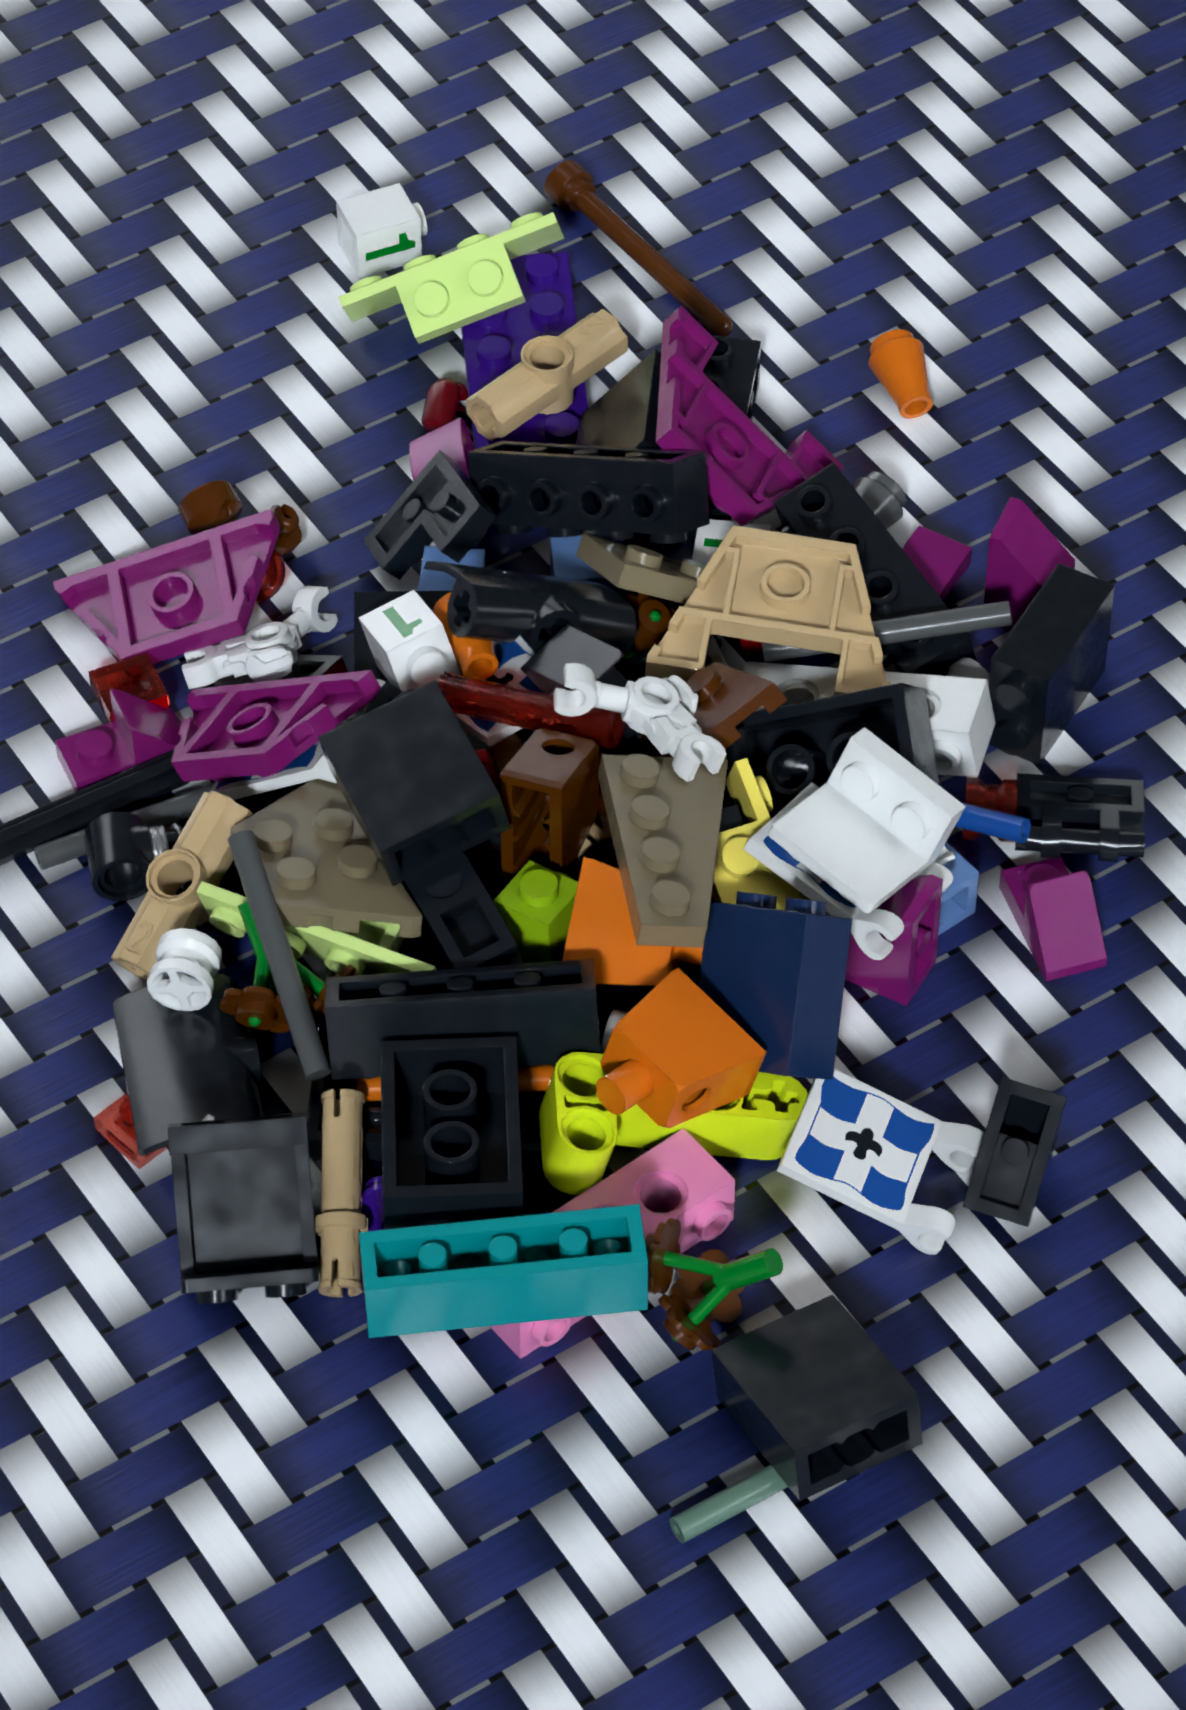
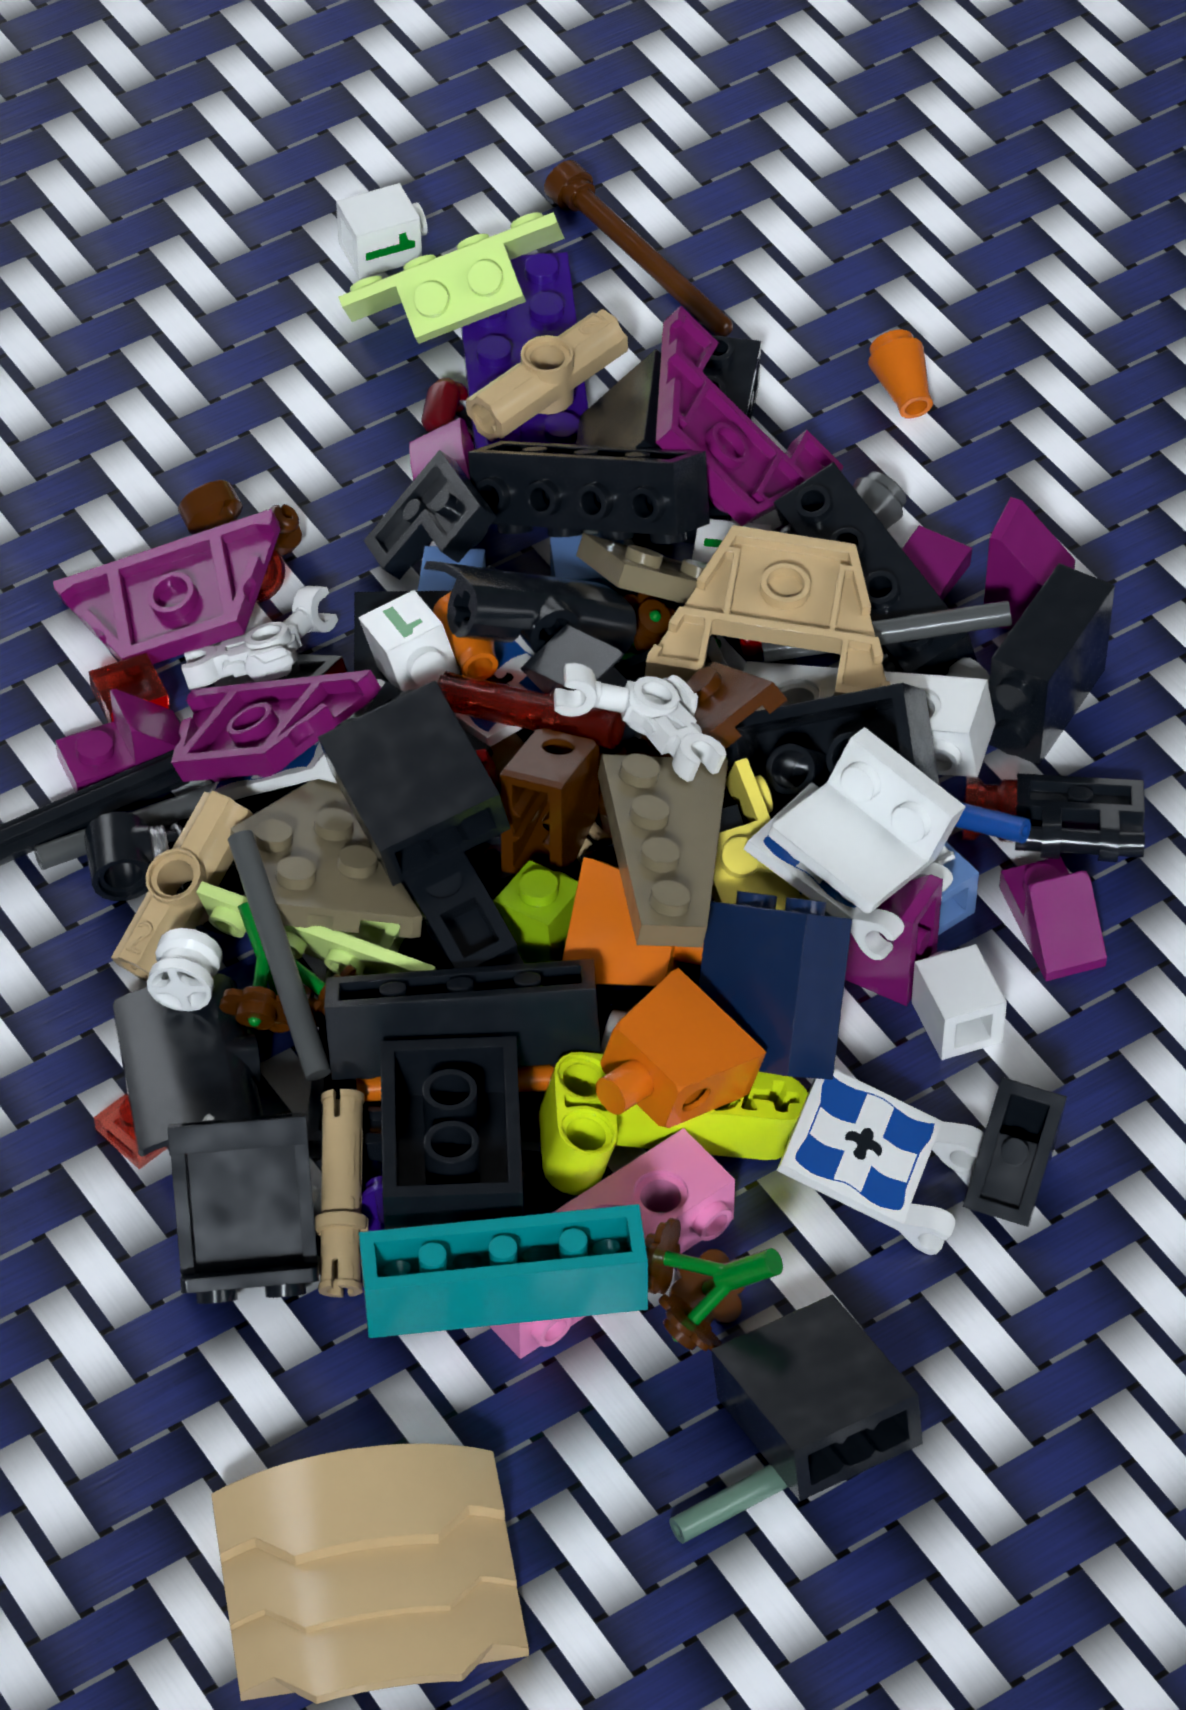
none -> tan slope [211,1443,529,1704]
none -> white brick [911,944,1007,1060]

